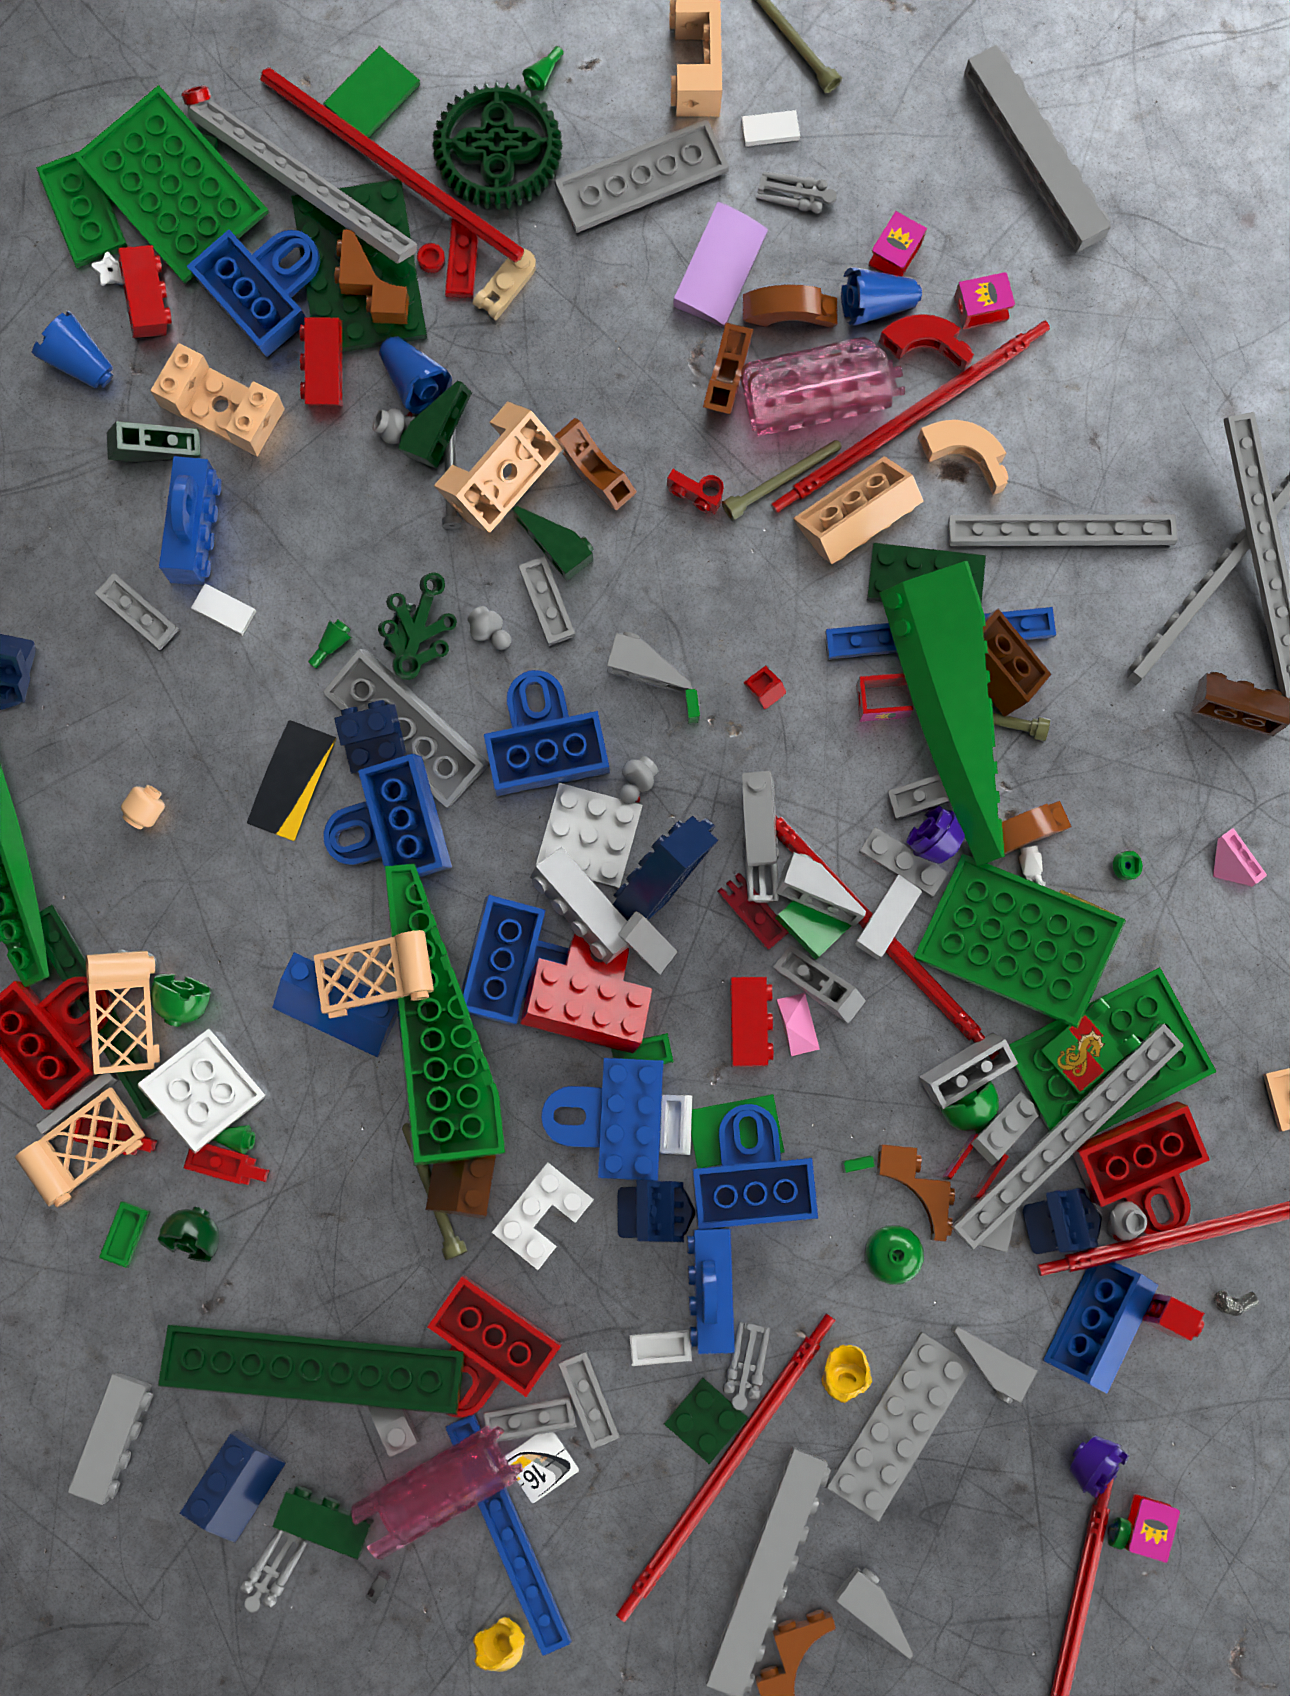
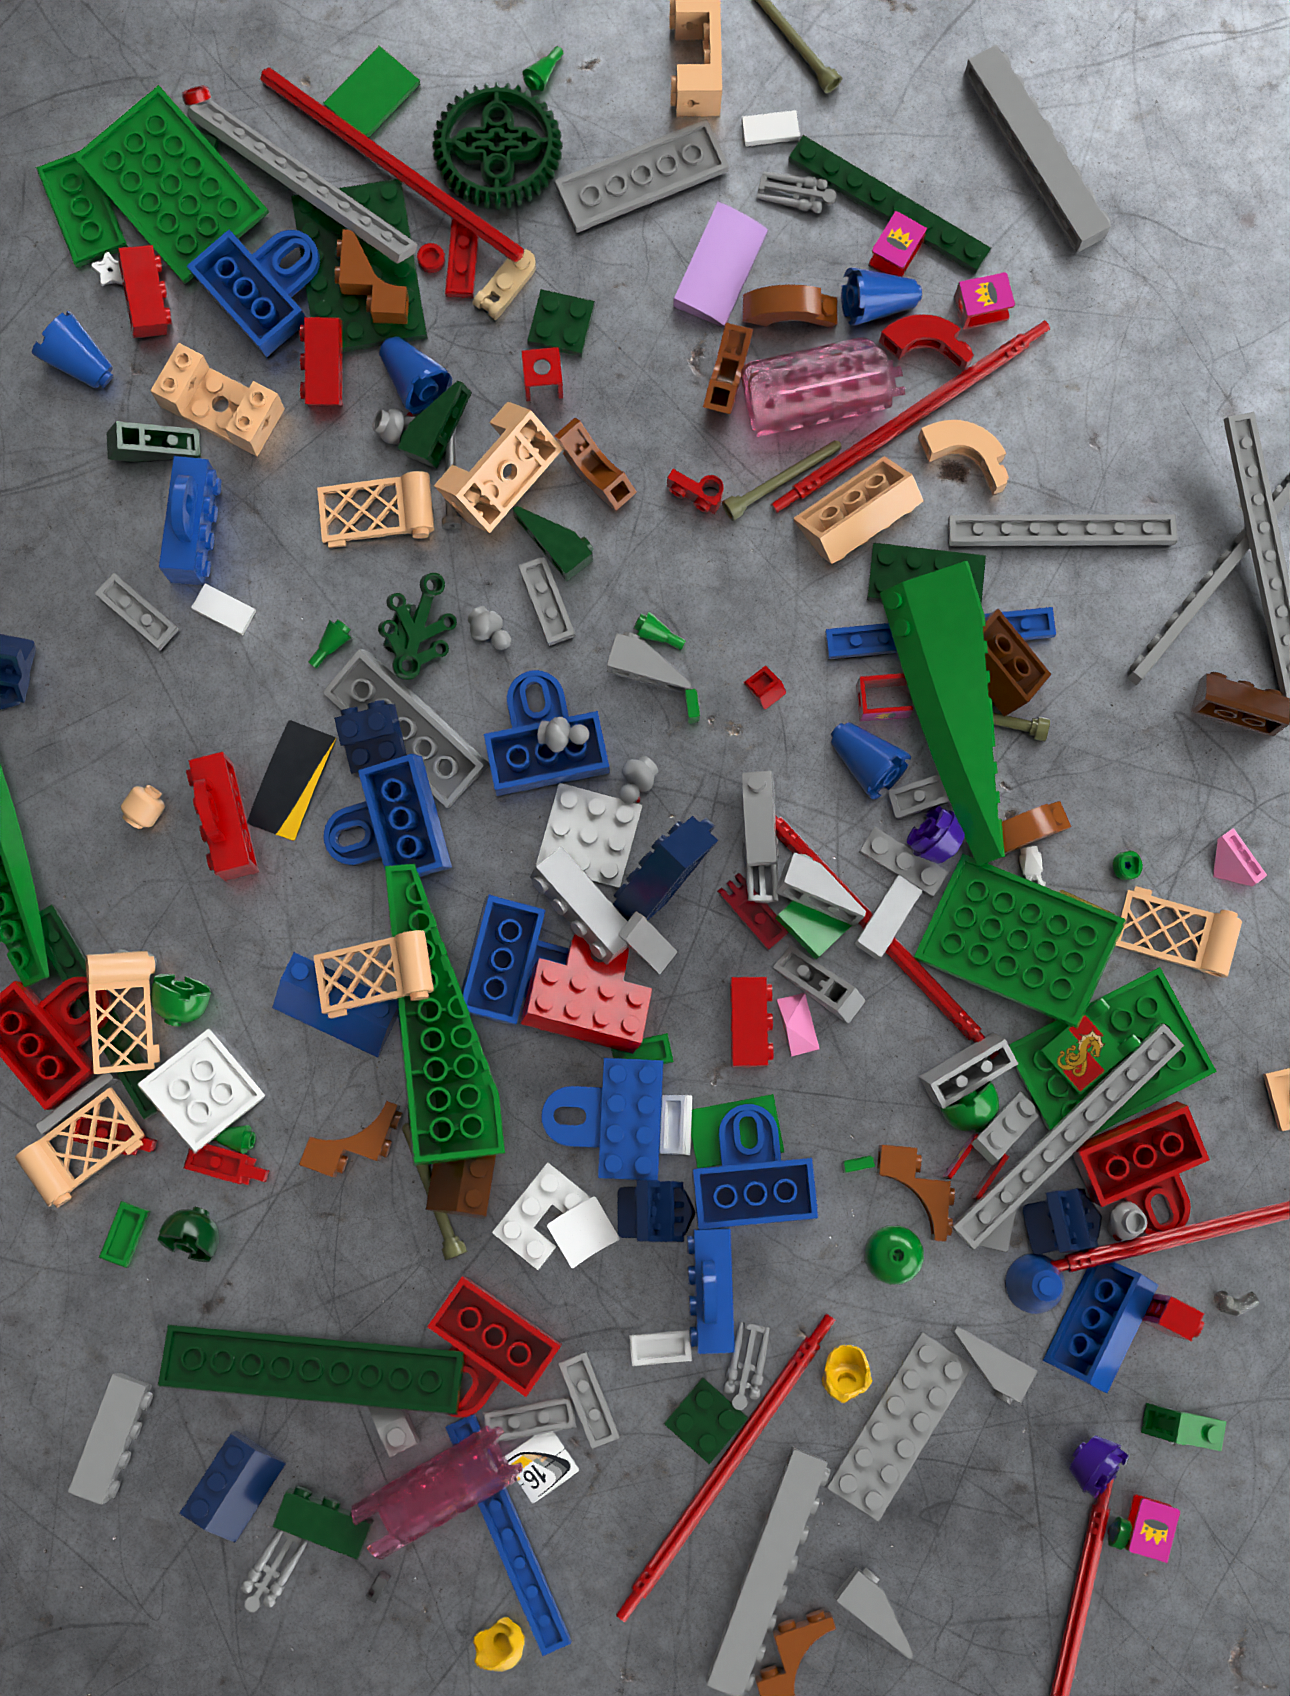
none -> red brick [186,751,259,881]
none -> dark orange arch [299,1101,403,1177]
none -> light nougat piece [317,471,434,548]
none -> red piece [521,347,563,402]
none -> dark green plate [527,289,595,357]
none -> light grey animal [538,717,589,753]
none -> white sticker [547,1197,620,1268]
none -> green cone [633,611,686,650]
none -> dark green plate [788,135,991,274]
none -> blue cone [831,722,911,800]
none -> blue cone [1005,1253,1065,1314]
none -> light nougat piece [1115,886,1242,978]
none -> green bracket [1141,1403,1227,1451]

